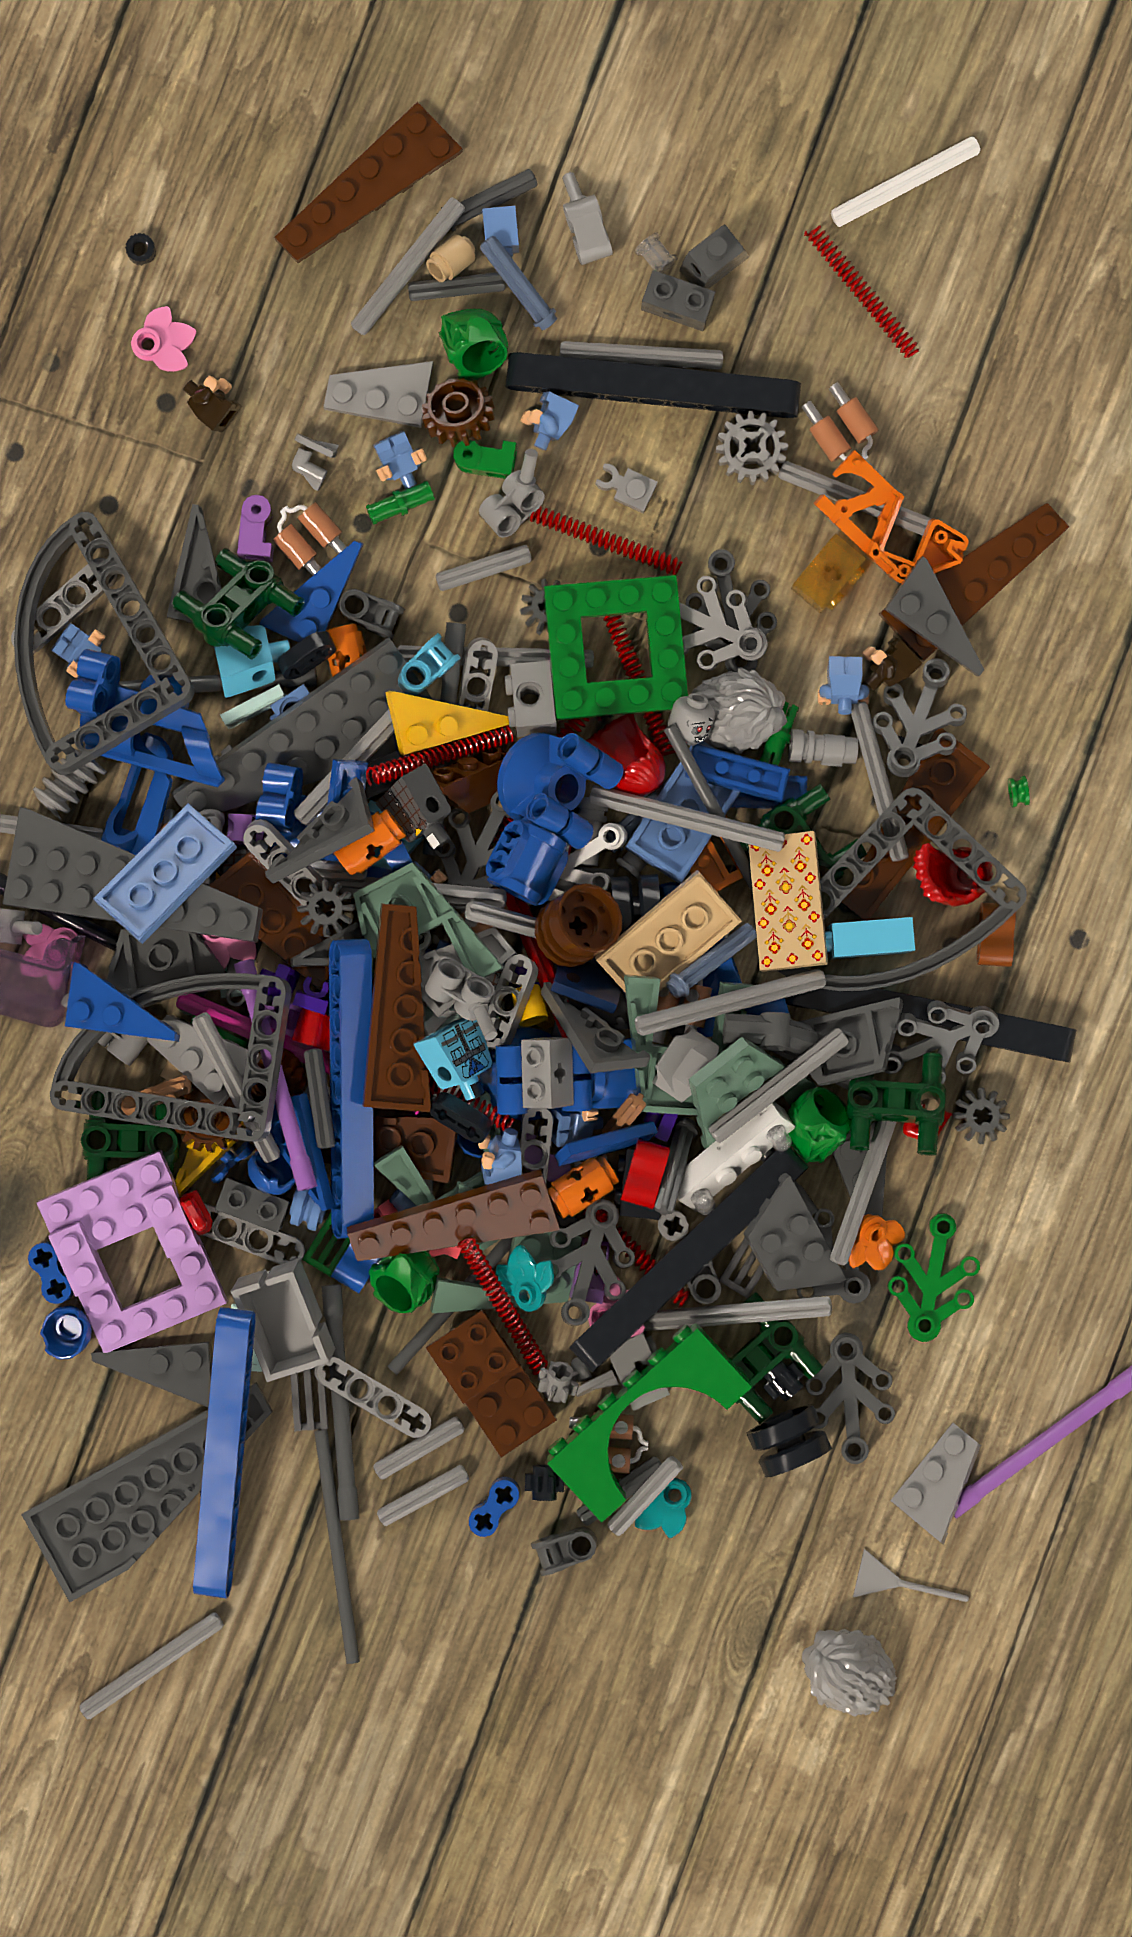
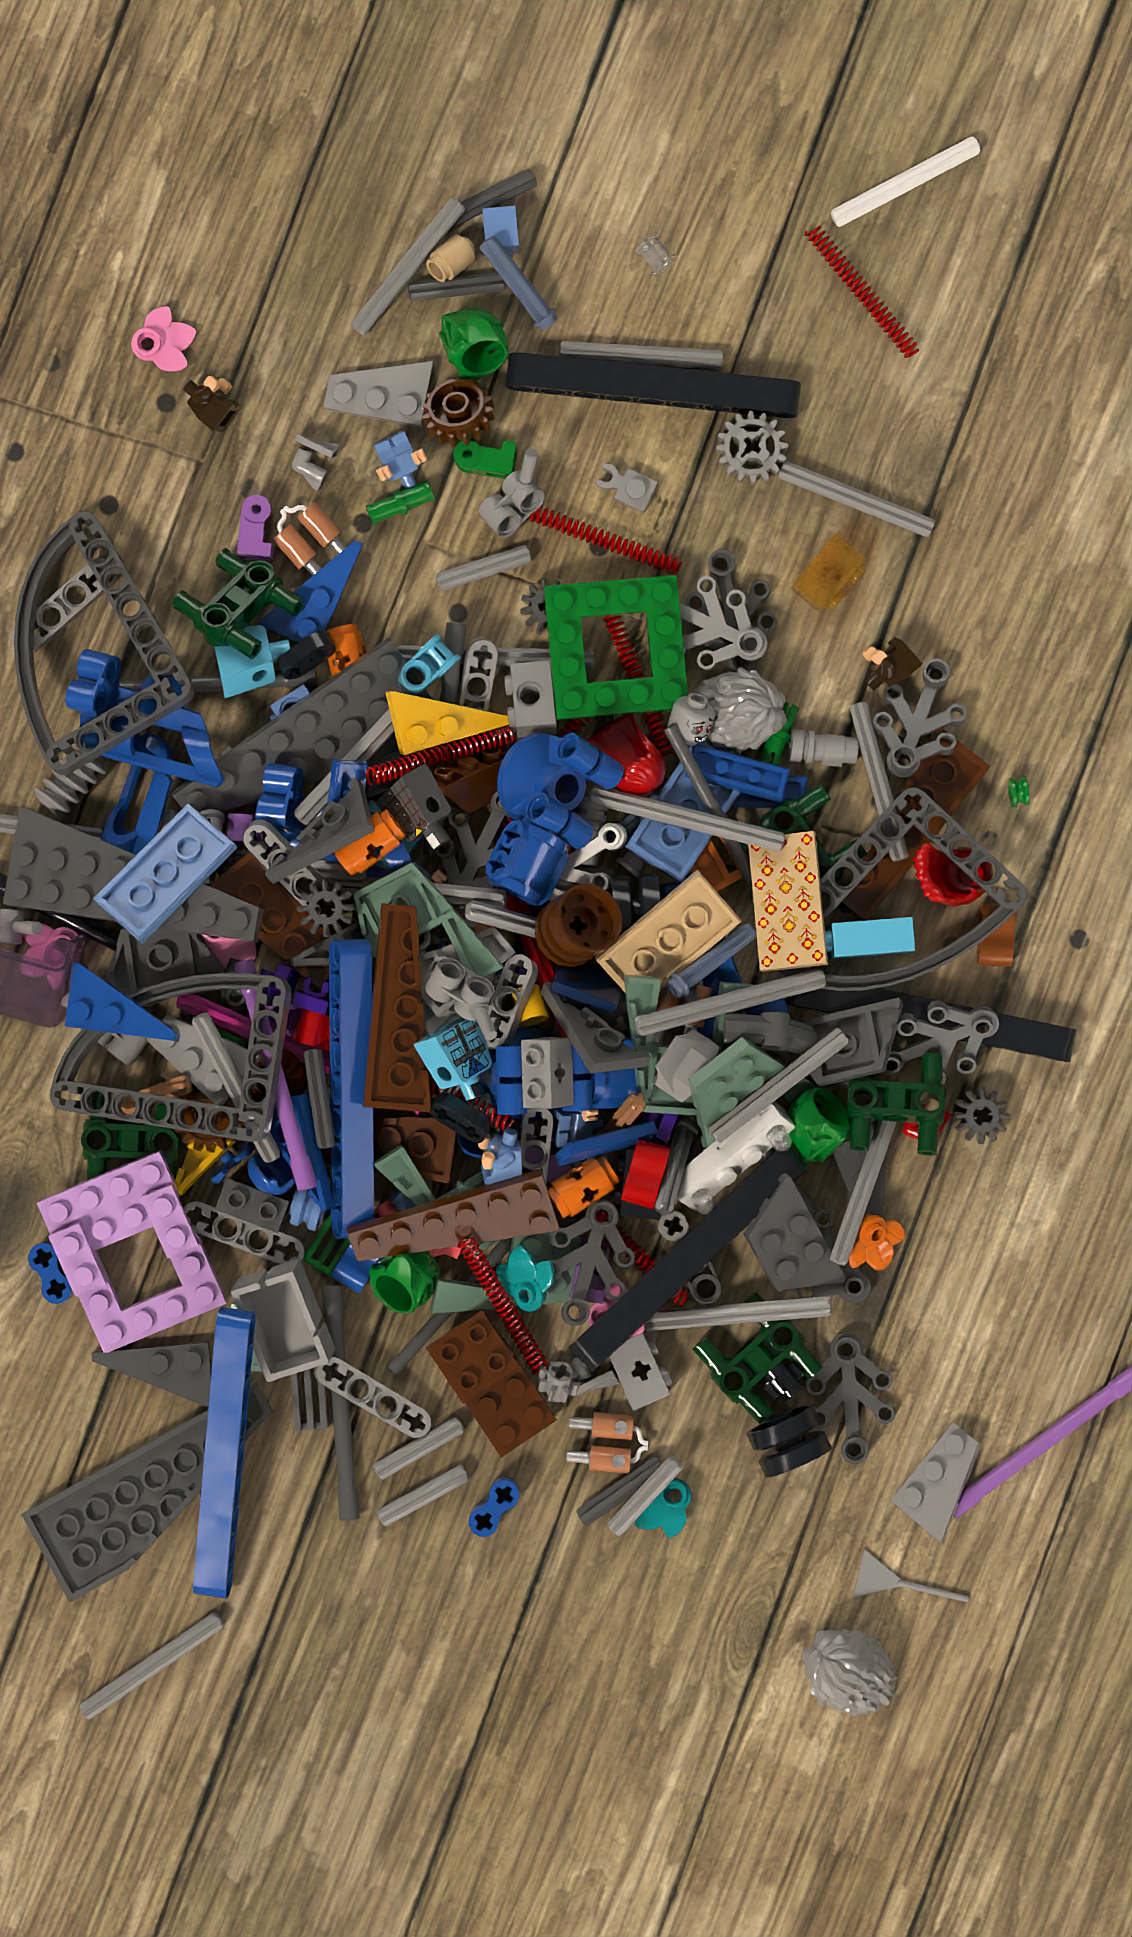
blue hair [40,1305,92,1360] -> none
medium blue piece [51,623,105,678] -> none
black axle [125,233,156,266] -> none
dark grey wing [167,504,222,625] -> none
red piece [180,1189,212,1235] -> none
light aqua tile [220,684,285,729] -> none
reddish brown wing [274,102,463,263] -> none
dark grey piece [314,1429,360,1664] -> none
dark grey piece [339,589,405,640] -> none
medium blue piece [520,391,579,451] -> none
black gear [525,1464,564,1501] -> none
dark grey piece [531,1527,597,1576] -> none
green arch [547,1323,752,1523] -> none
light grey beam [562,172,613,265] -> none
dark grey brick [641,270,715,331] -> none
dark grey torso [680,224,749,289] -> none
flat silver tile [719,1237,764,1298] -> none
nougat piece [802,382,879,462] -> none
orange piece [814,450,969,583] -> none
medium blue piece [818,656,869,715] -> none
reddish brown wing [879,503,1069,662] -> none
dark grey wing [884,556,984,676] -> none
green plant [887,1213,980,1342] -> none

